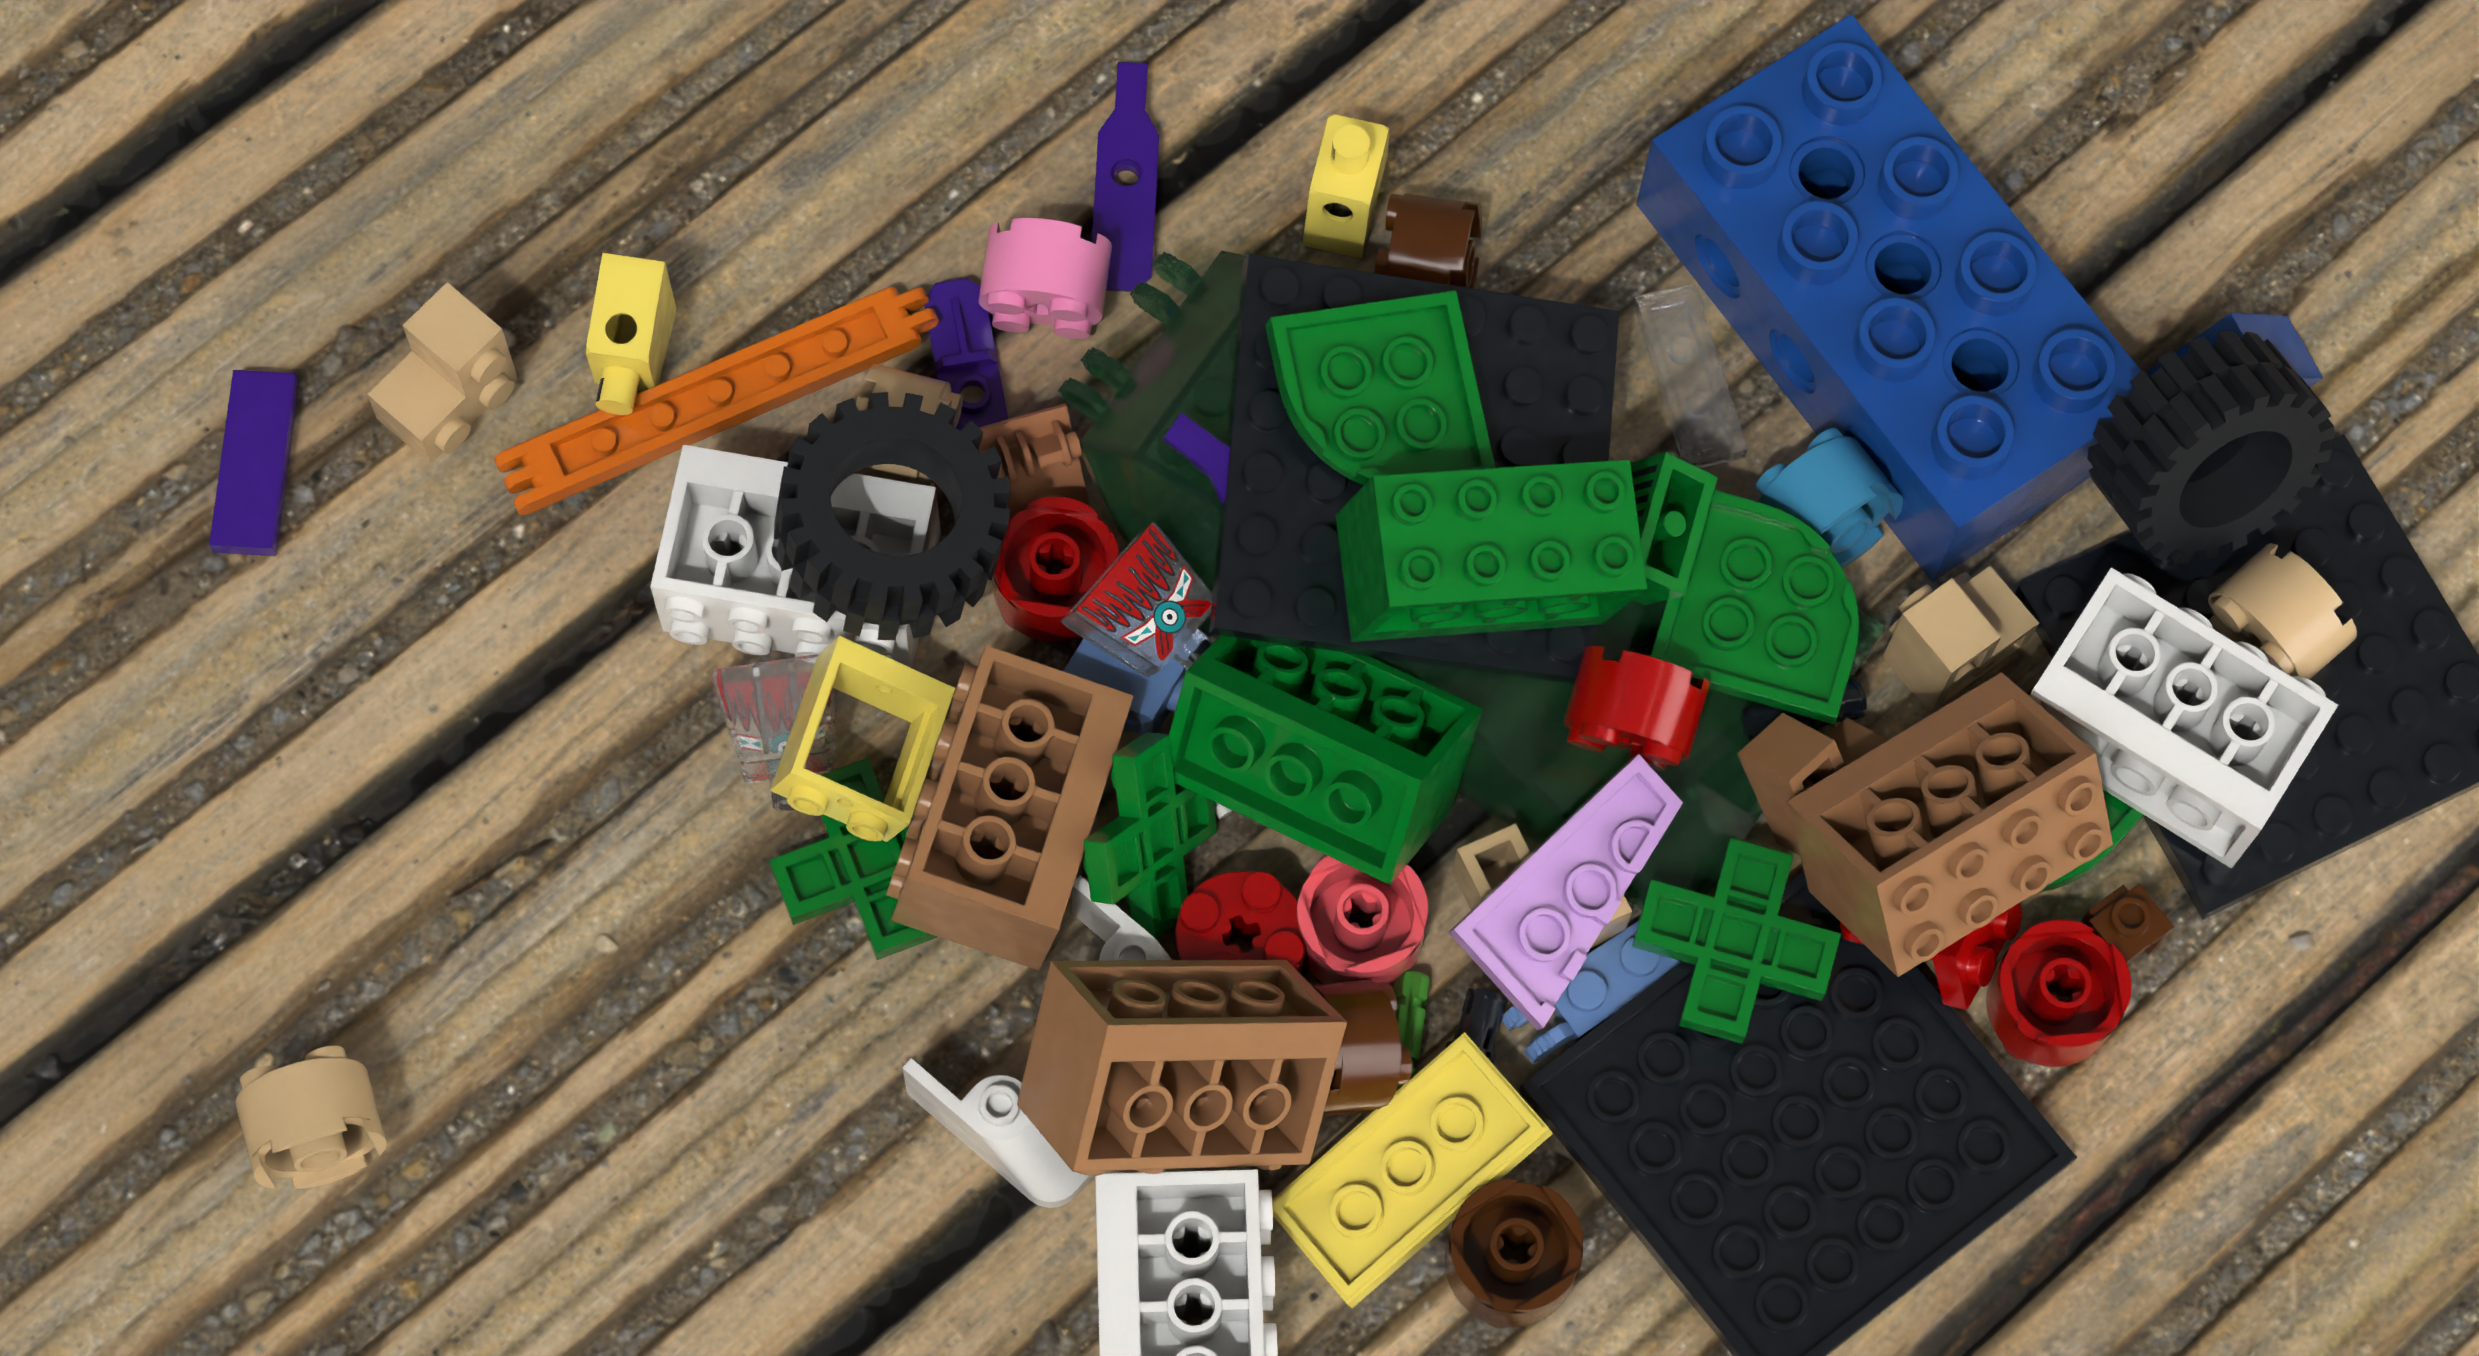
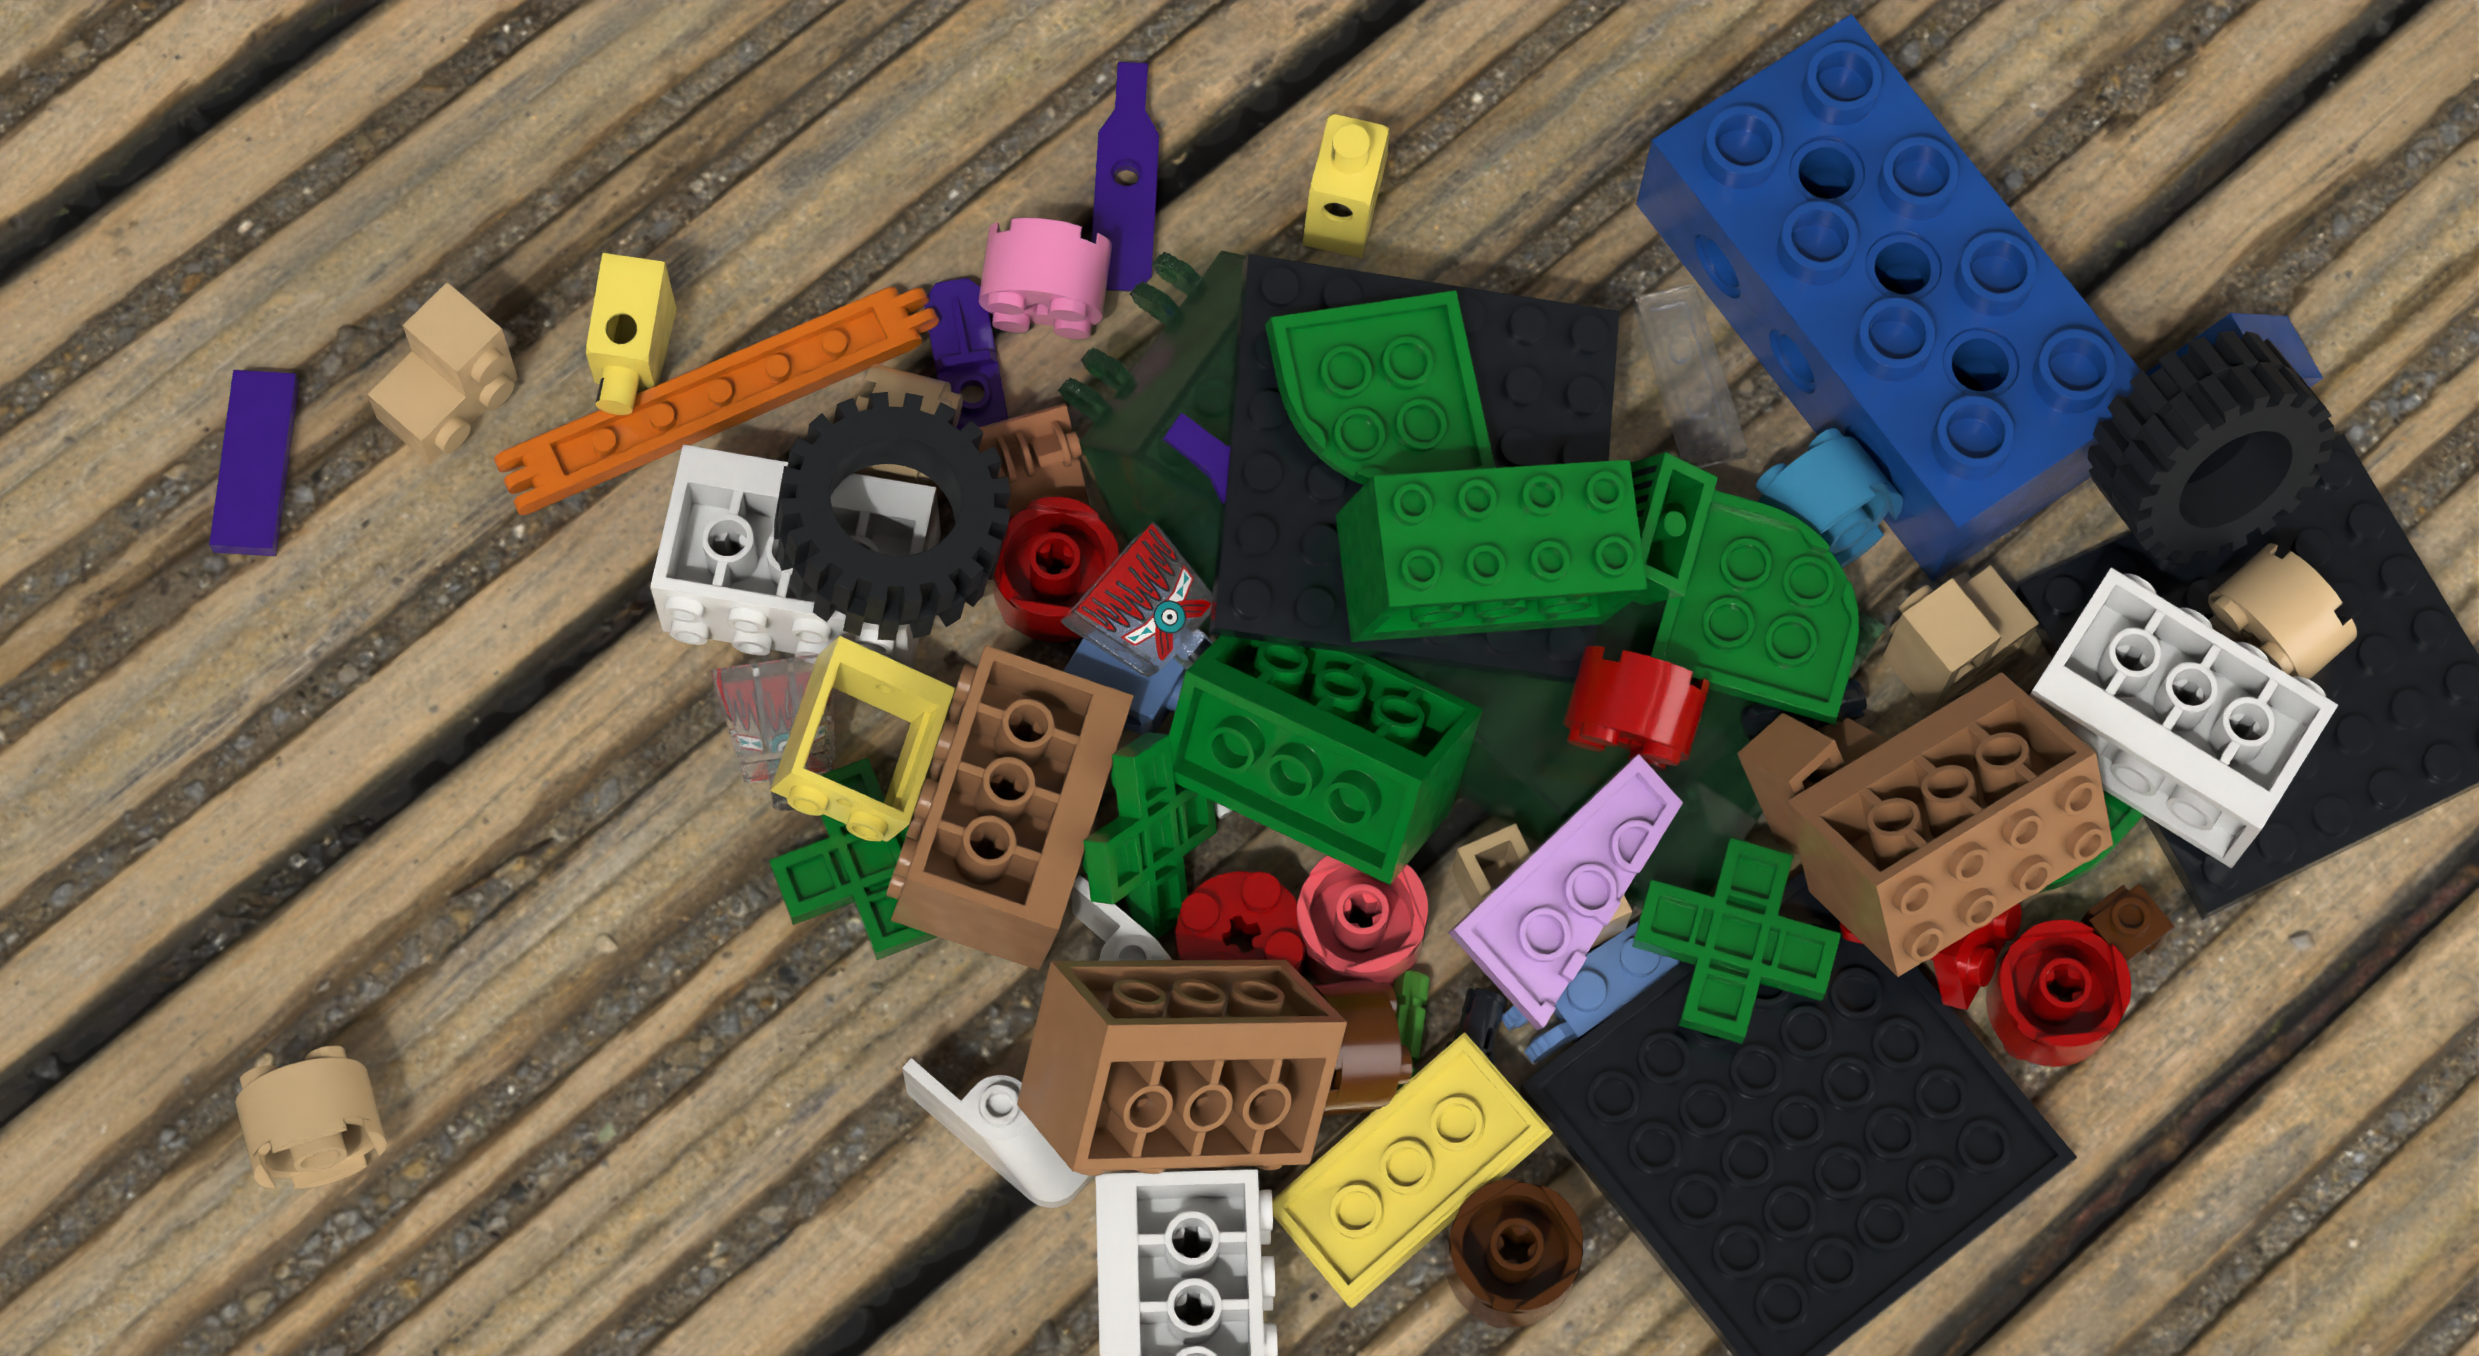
reddish brown brick [1374,194,1482,289] -> none

